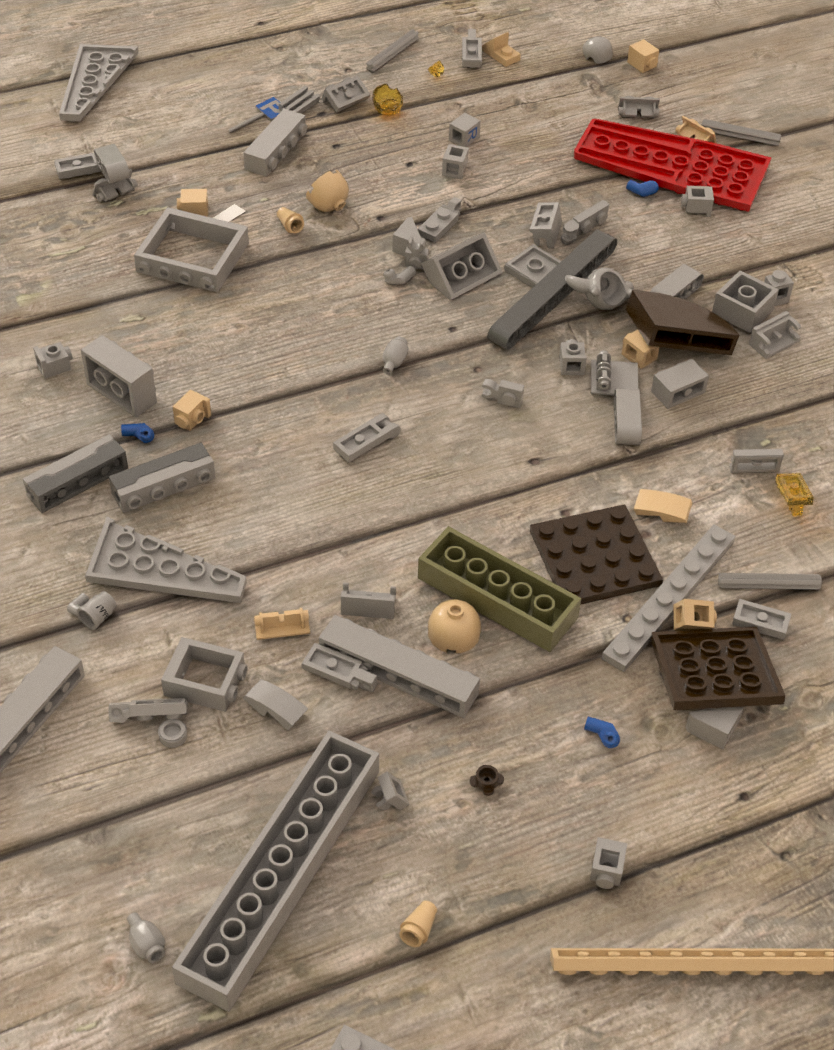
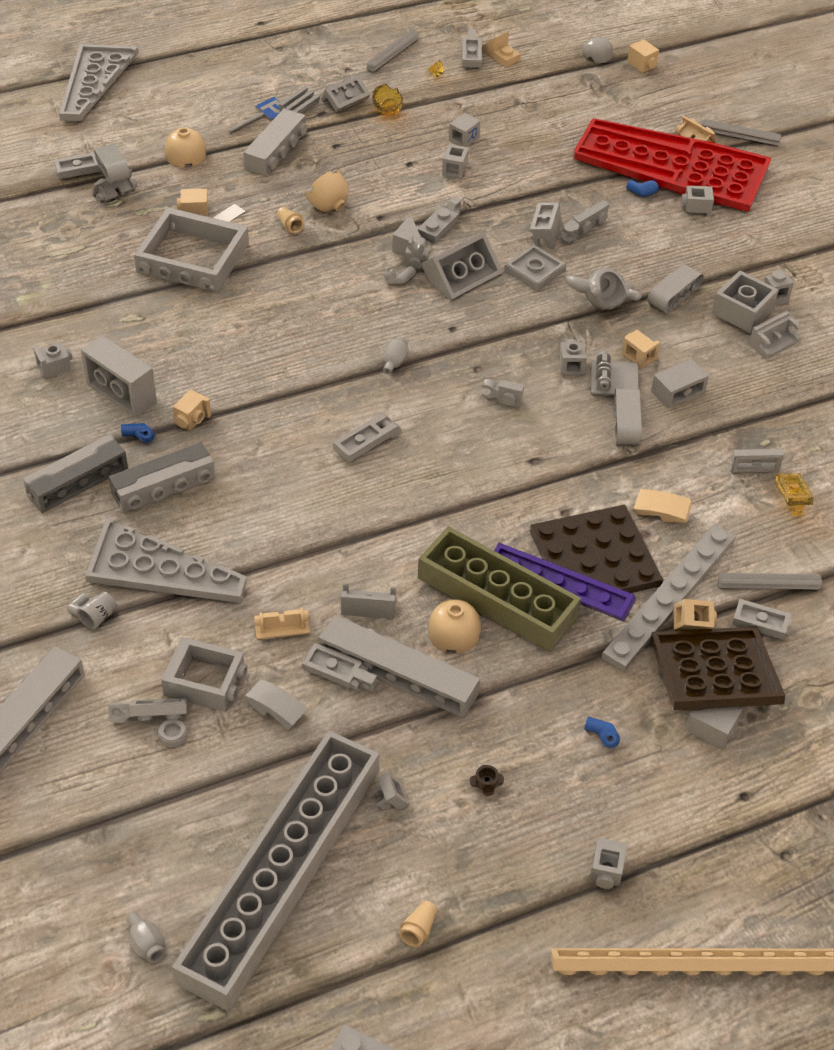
dark grey beam [487,229,617,350] -> none
light grey hinge [618,96,660,118] -> none
dark brown brick [625,289,740,355] -> none
none -> tan cylinder [165,127,206,167]
none -> dark purple plate [494,542,636,622]

